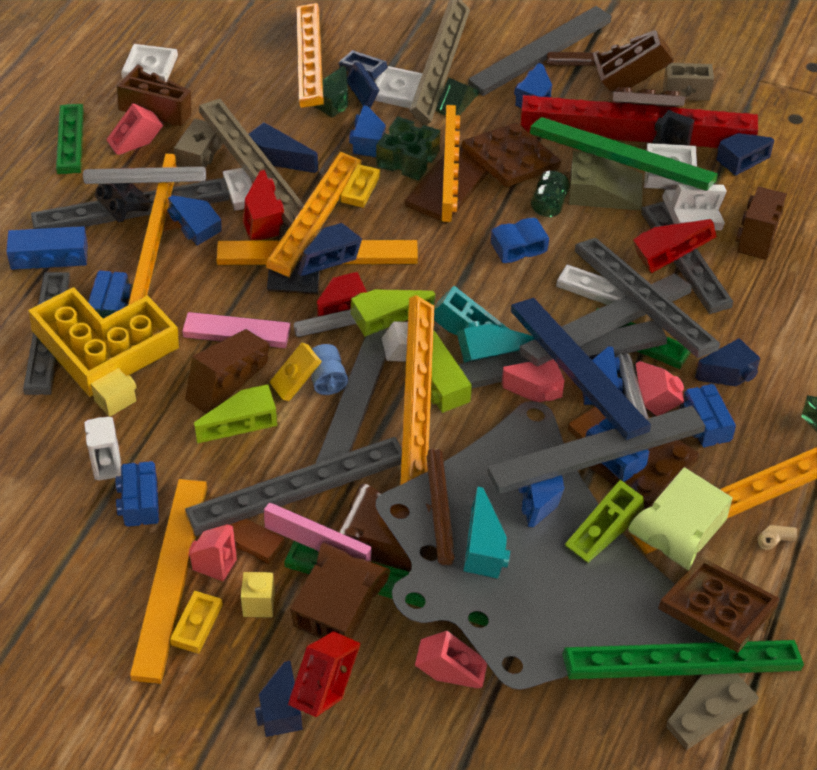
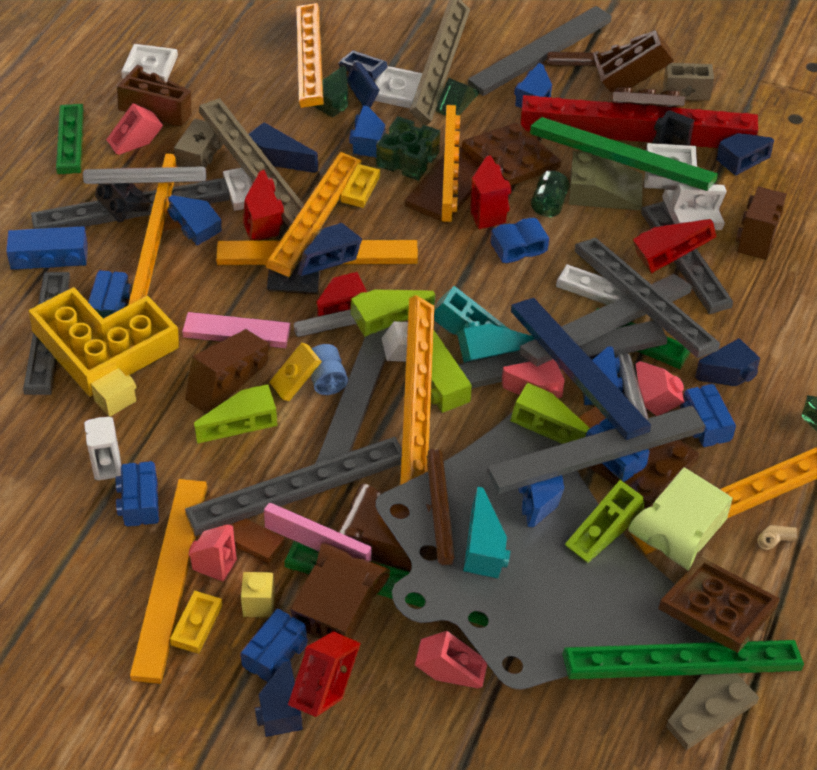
none -> blue brick [240,609,308,682]
none -> red slope [470,155,511,230]
none -> lime slope [510,383,590,444]

